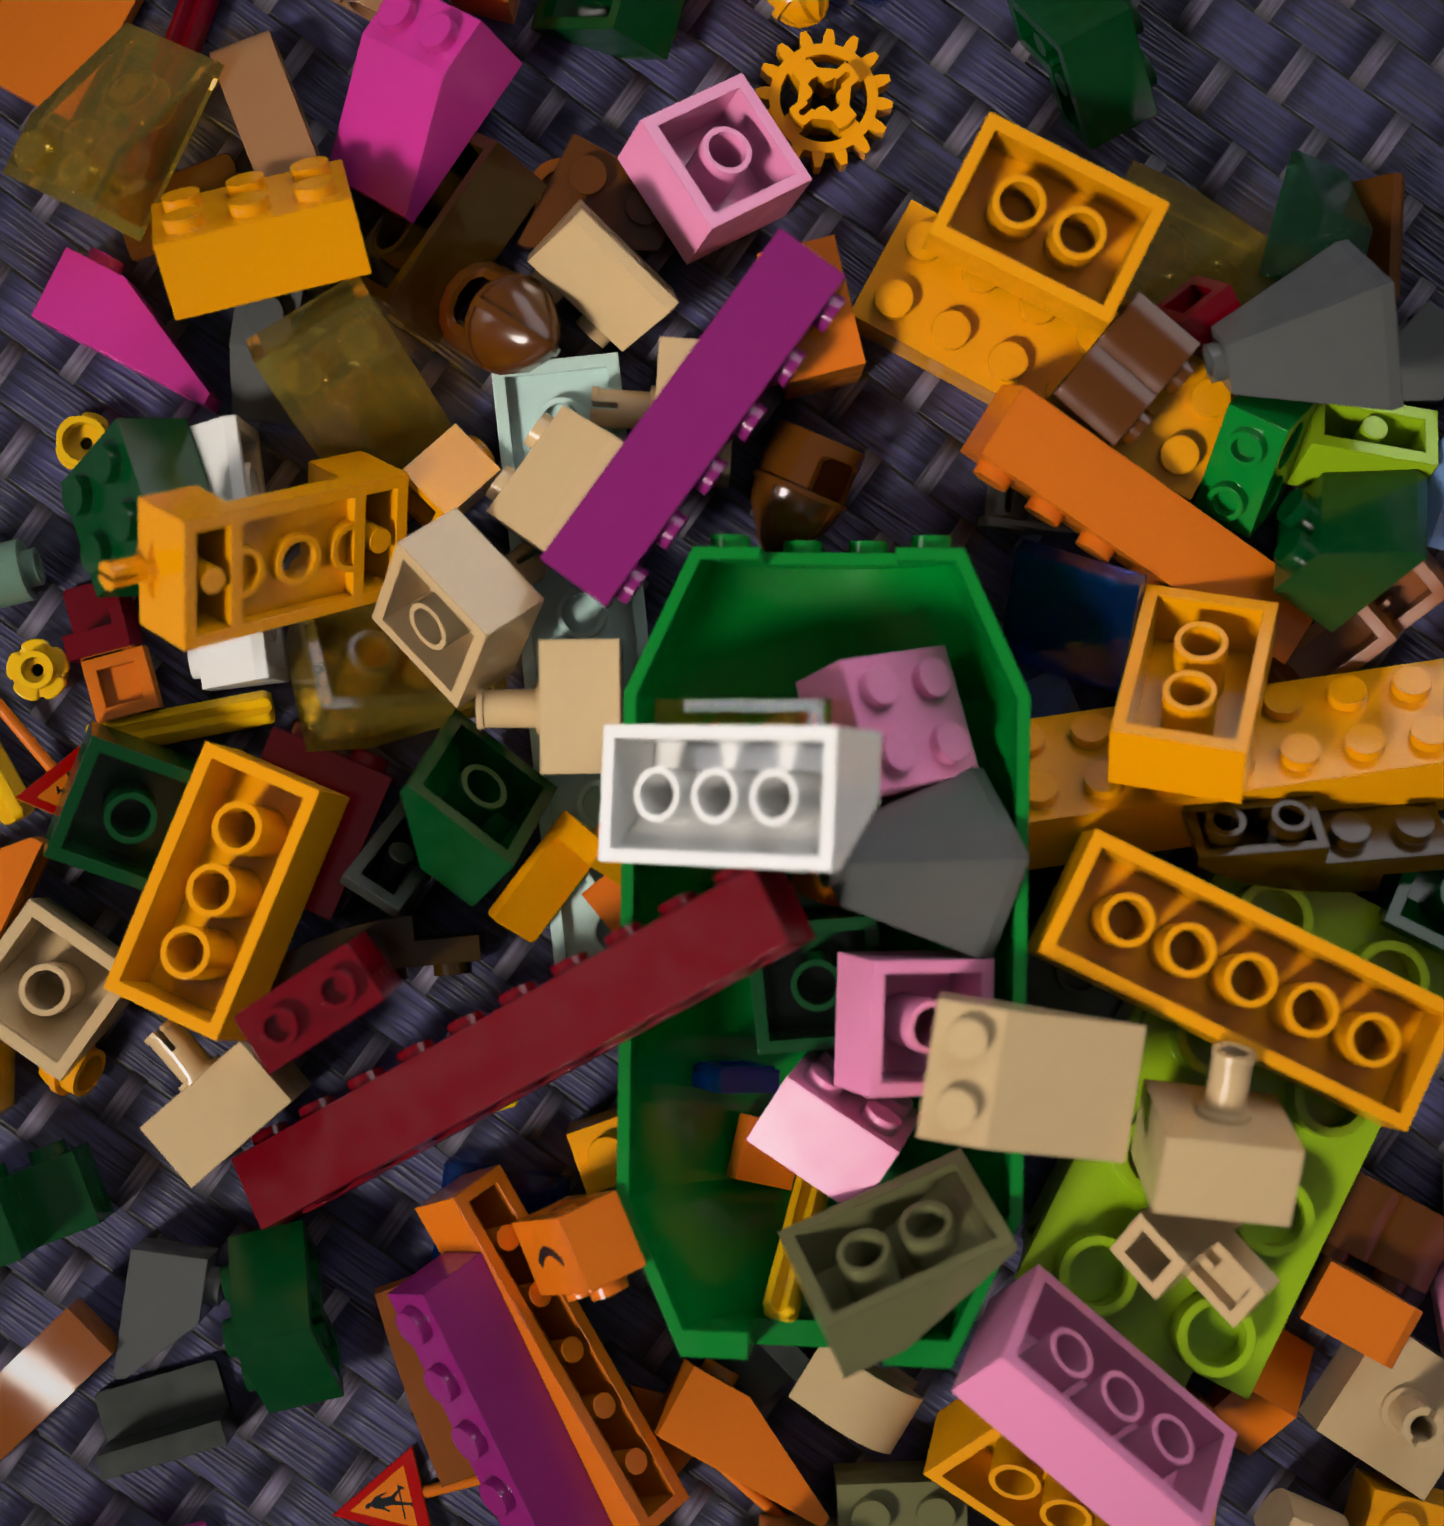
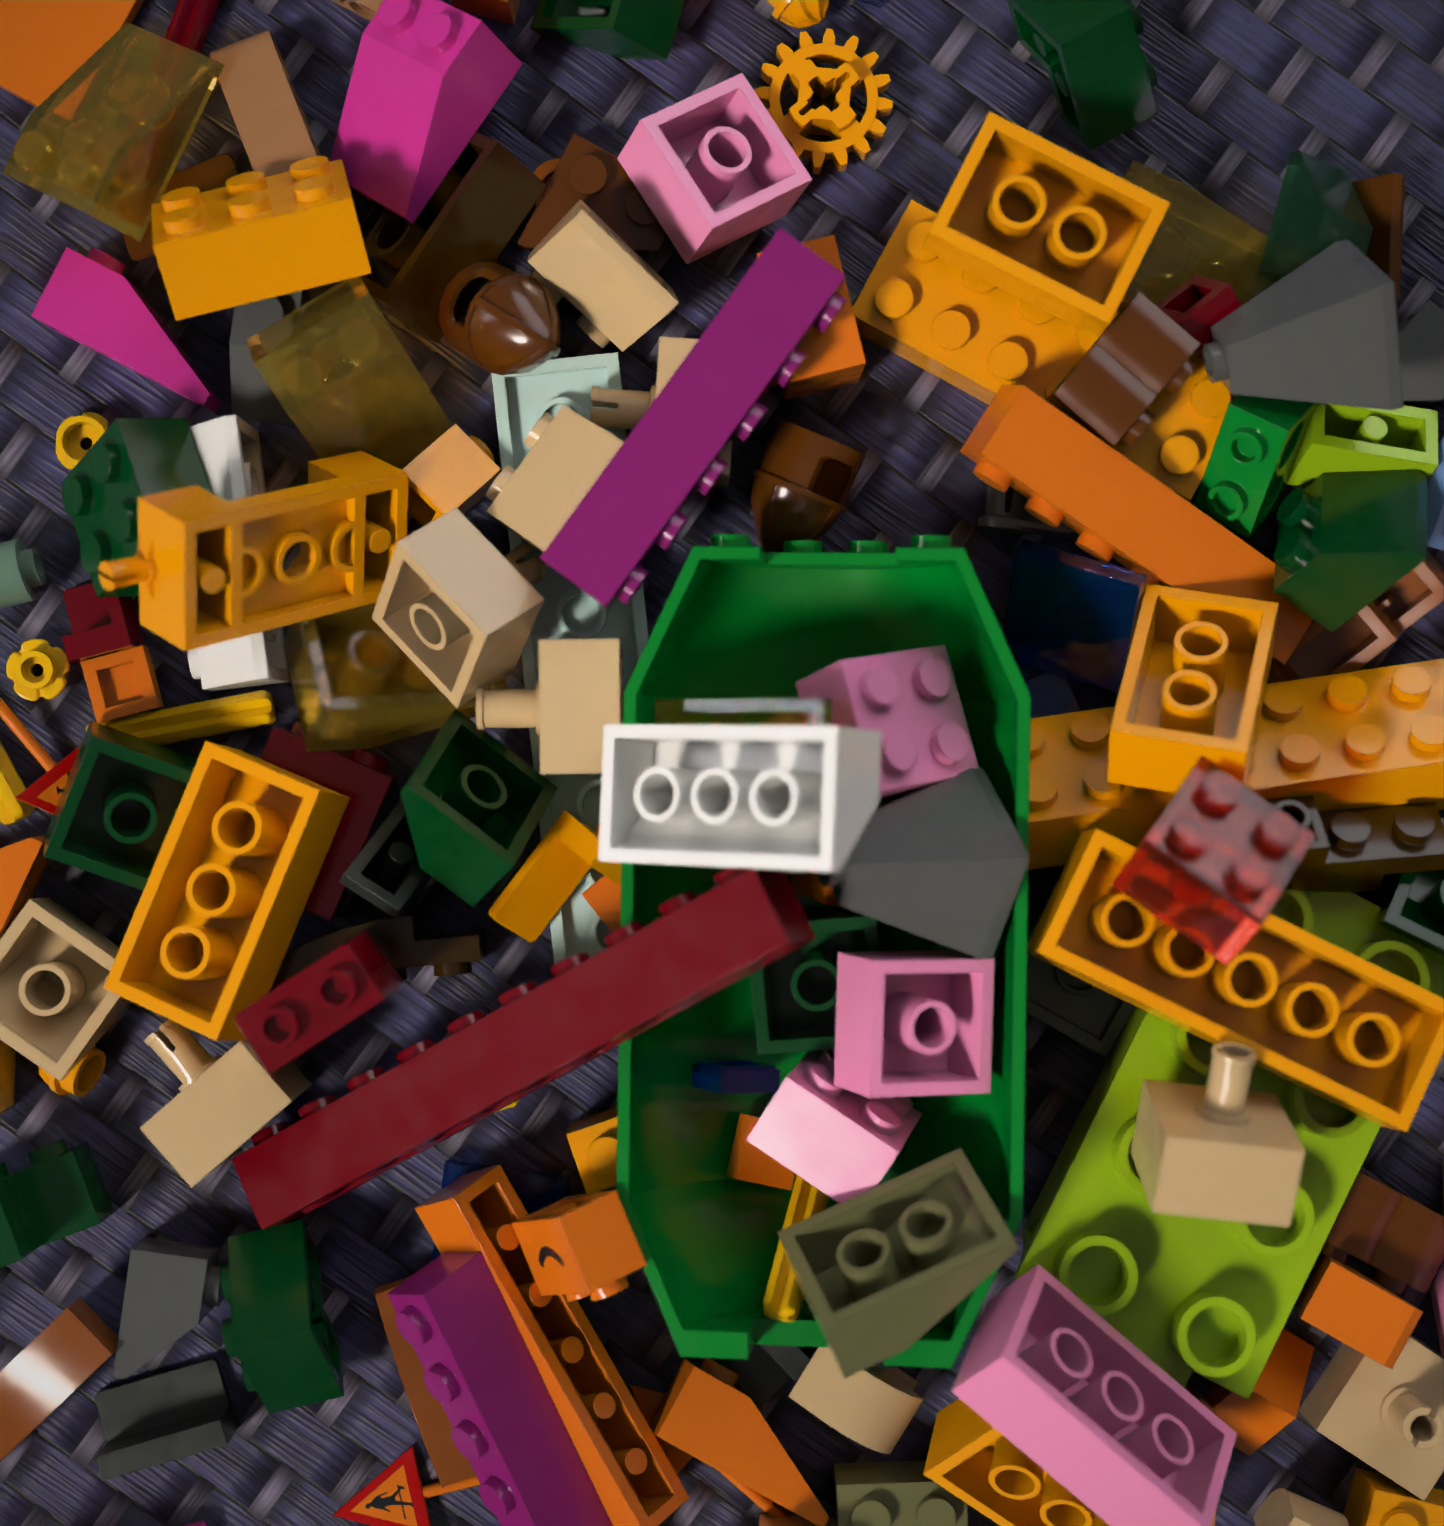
tan slope [916,991,1147,1163] -> none
tan brick [1109,1206,1281,1328] -> none
none -> clear red brick [1111,756,1317,965]

